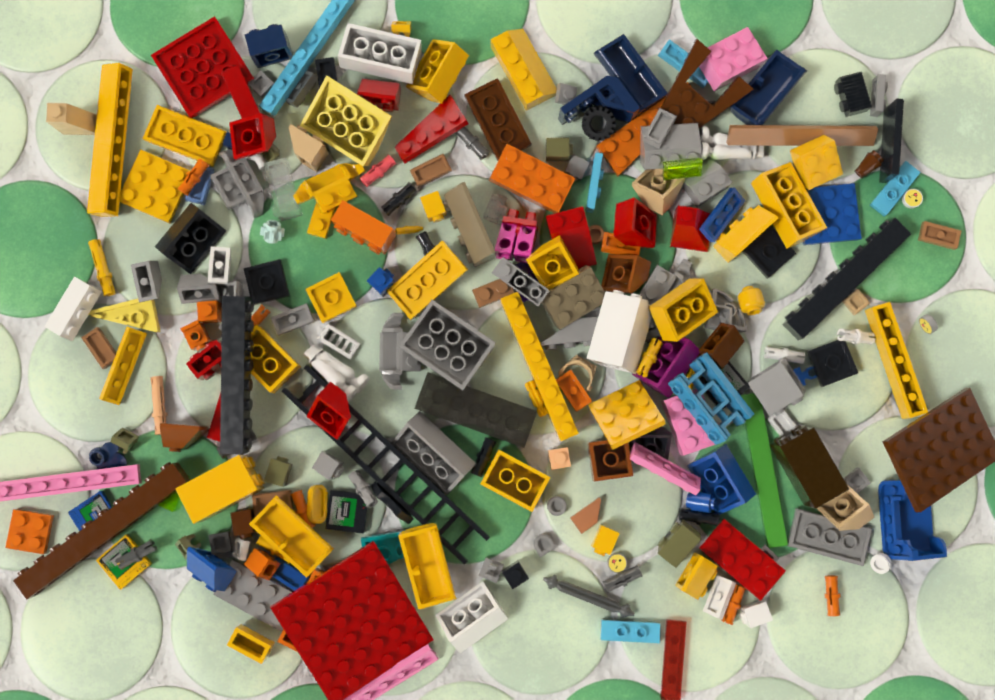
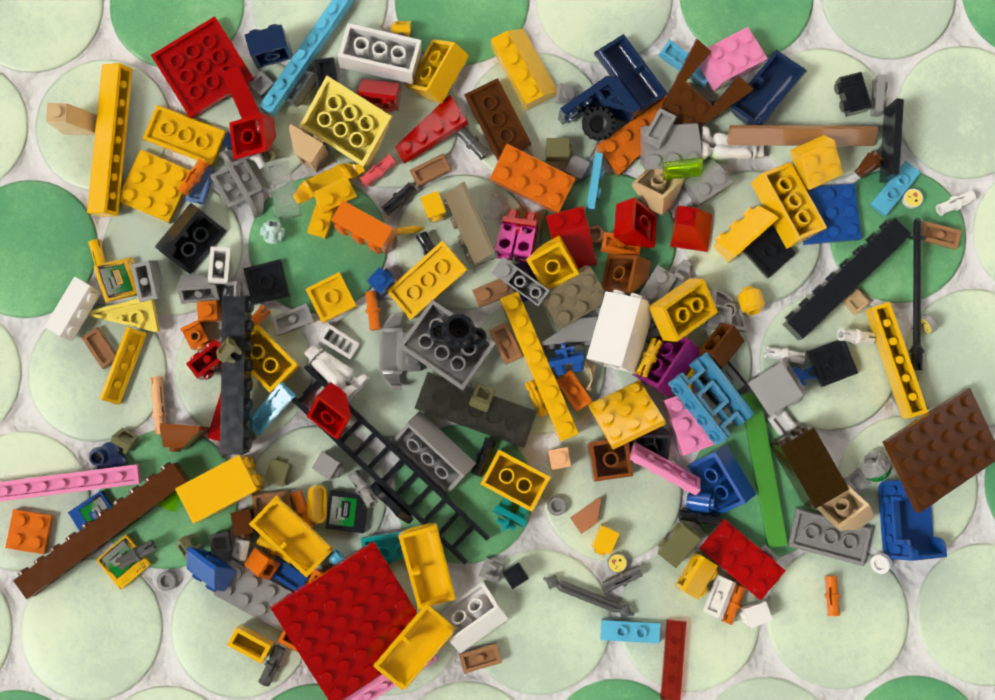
light grey tile [534,534,557,557] -> none
blue plate [699,187,745,242] -> none
none -> tile [94,257,137,303]
none -> light grey tile [157,571,178,591]
none -> olive tile [216,336,242,363]
none -> medium azure plate [250,382,296,436]
none -> dark grey pin [258,645,286,687]
none -> medium azure hinge [328,549,345,566]
none -> orange pin [365,291,382,331]
none -> yellow container [373,603,456,691]
none -> black beam [430,314,487,349]
none -> medium nougat plate [459,643,502,674]
none -> olive slope [469,383,496,412]
none -> medium nougat plate [489,322,523,365]
none -> teal hips [492,497,529,532]
none -> blue hips [549,342,586,376]
none -> light grey piece [861,451,893,482]
none -> black bar [908,218,927,370]
none -> white pin [935,190,976,216]

